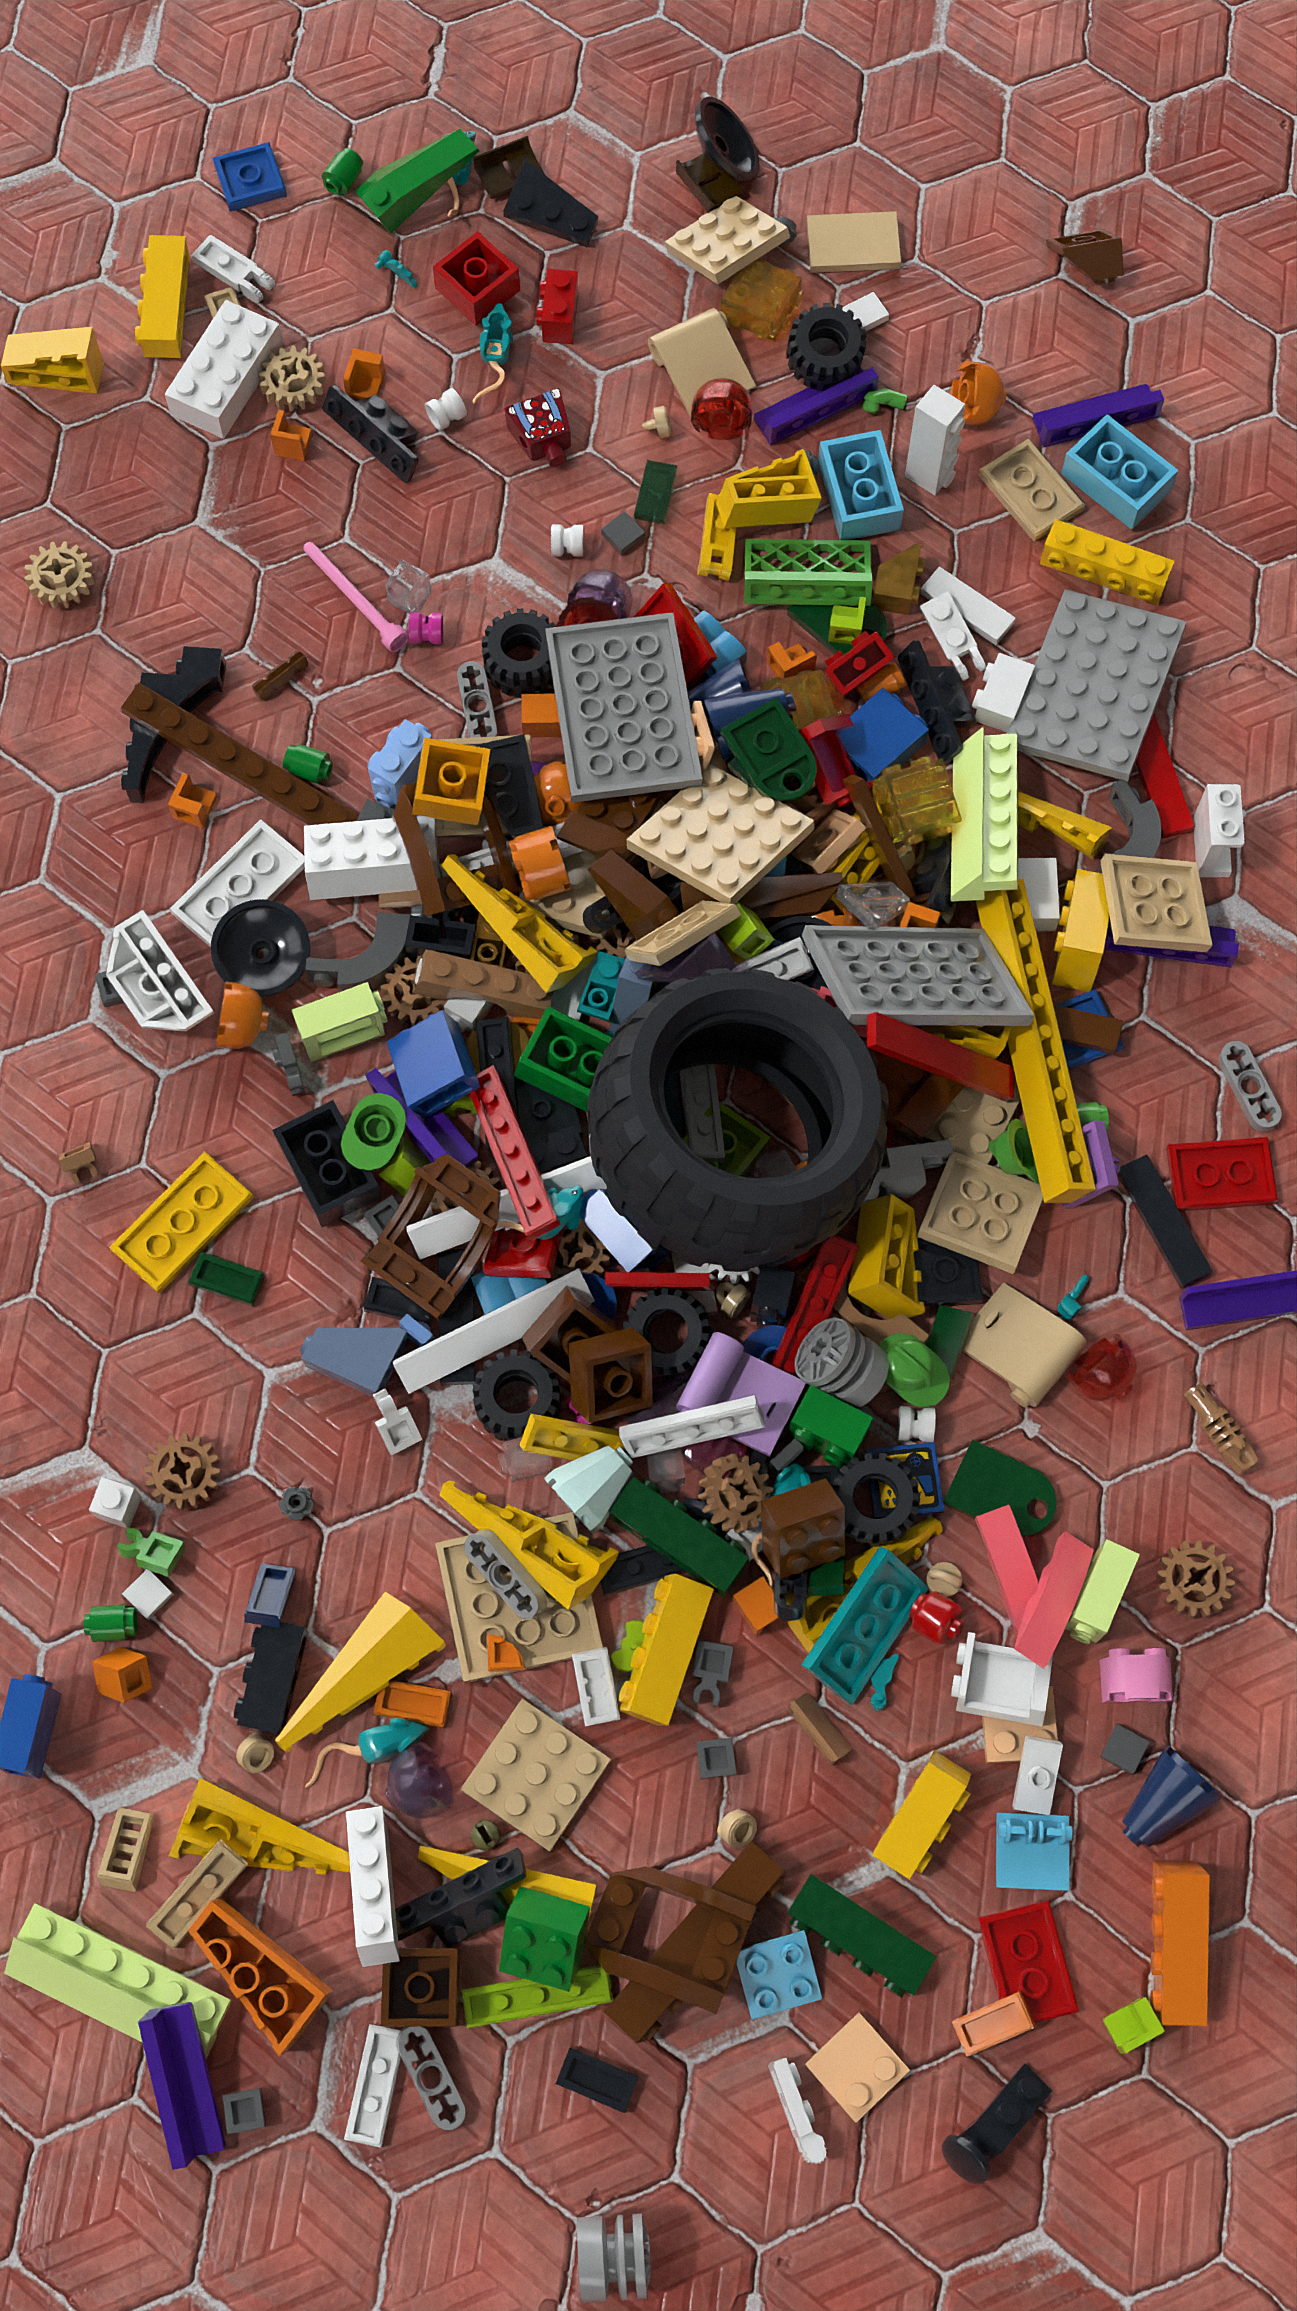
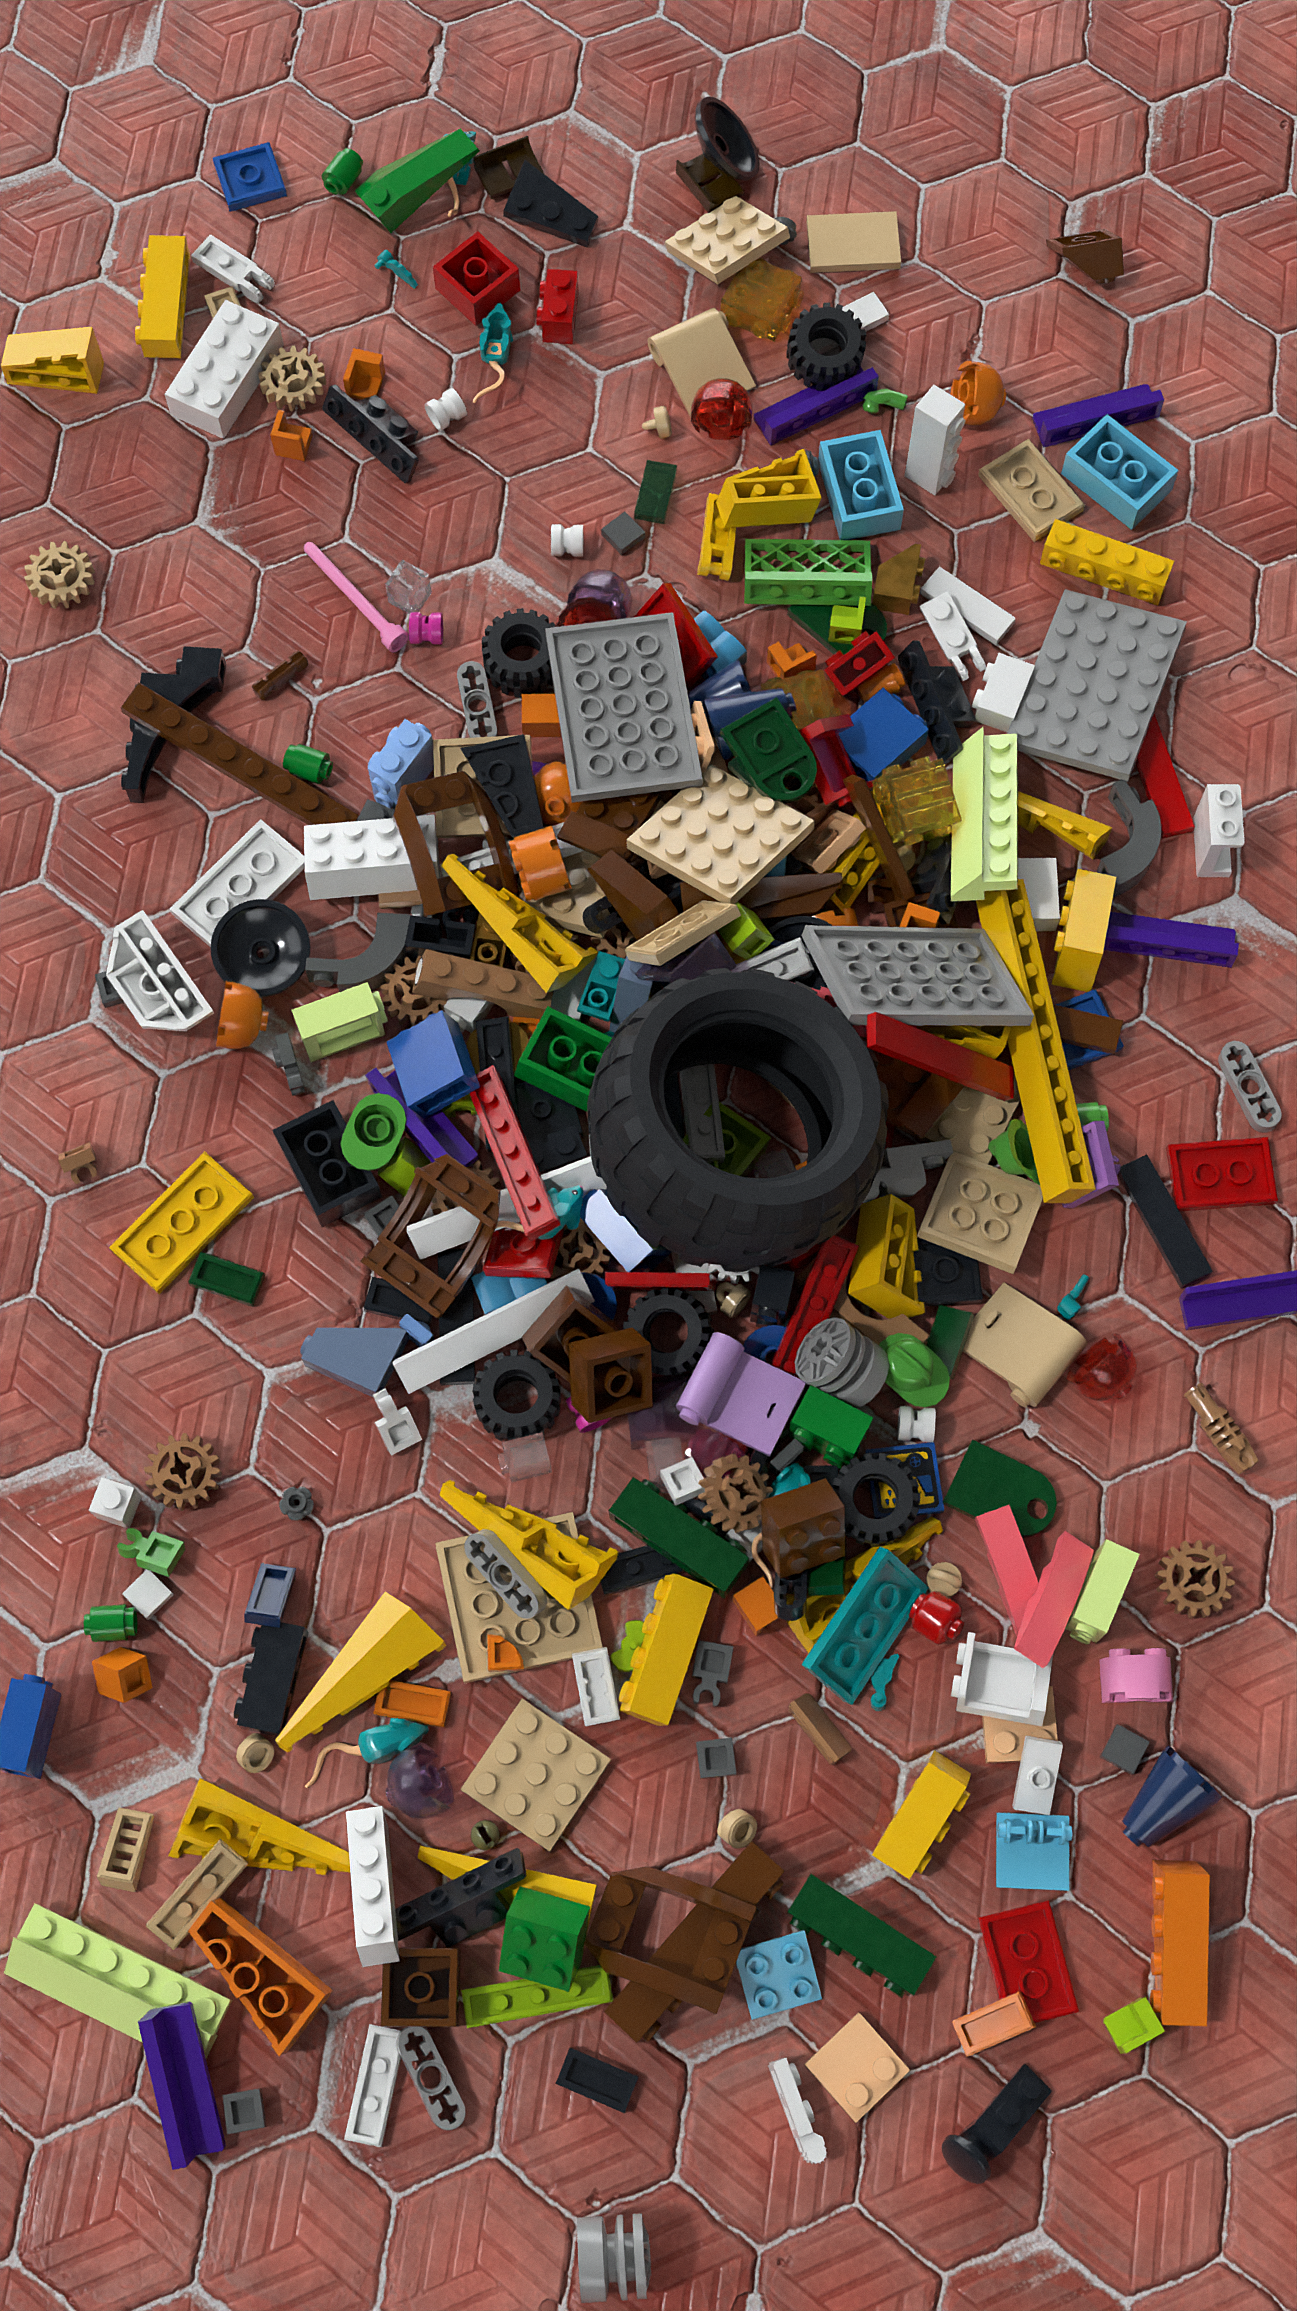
orange panel [168,773,217,828] -> none
light orange brick [412,738,490,825] -> none
torso [505,388,571,467] -> none
yellow plate [519,1414,625,1460] -> none
light aqua cone [544,1445,633,1534] -> none
white tile [619,1395,765,1459] -> none
clear wing [836,881,910,931] -> none
tan plate [1100,854,1212,952] -> none
none -> white tile [660,1457,705,1505]

